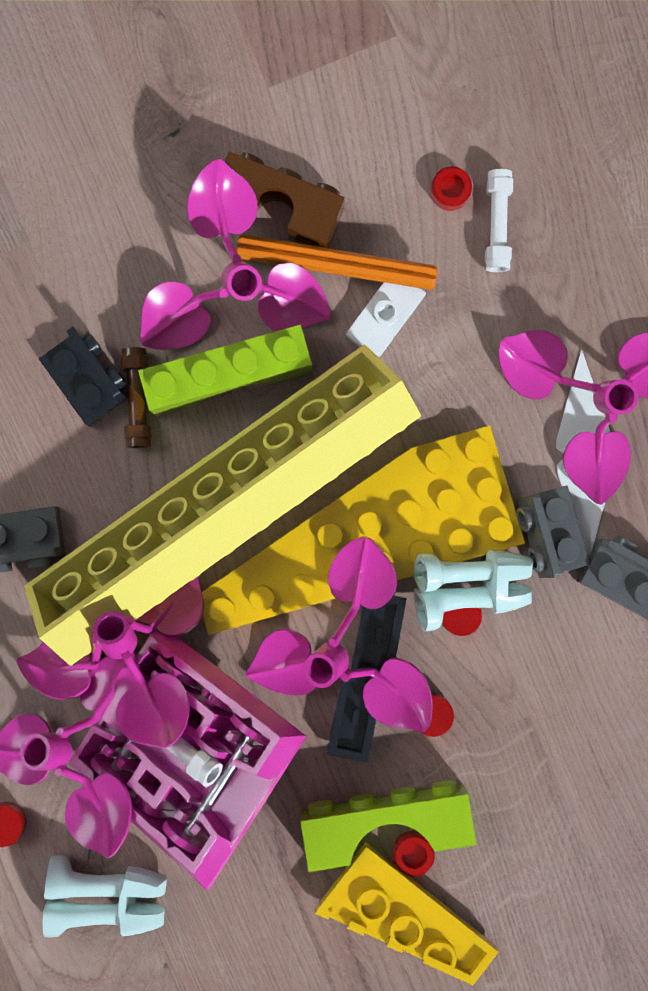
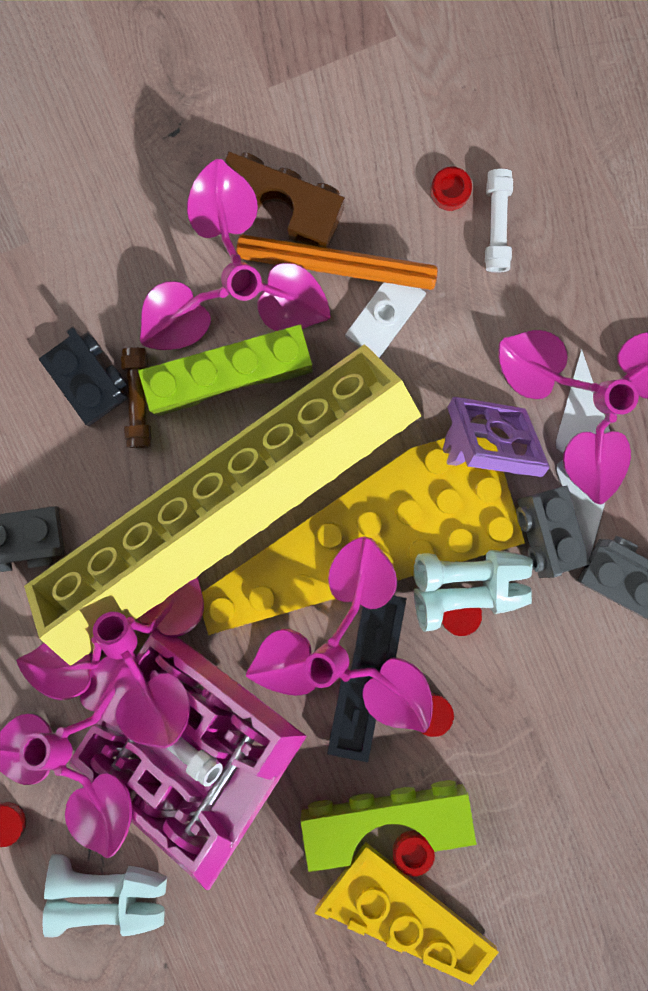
none -> medium lavender piece [443,397,550,477]

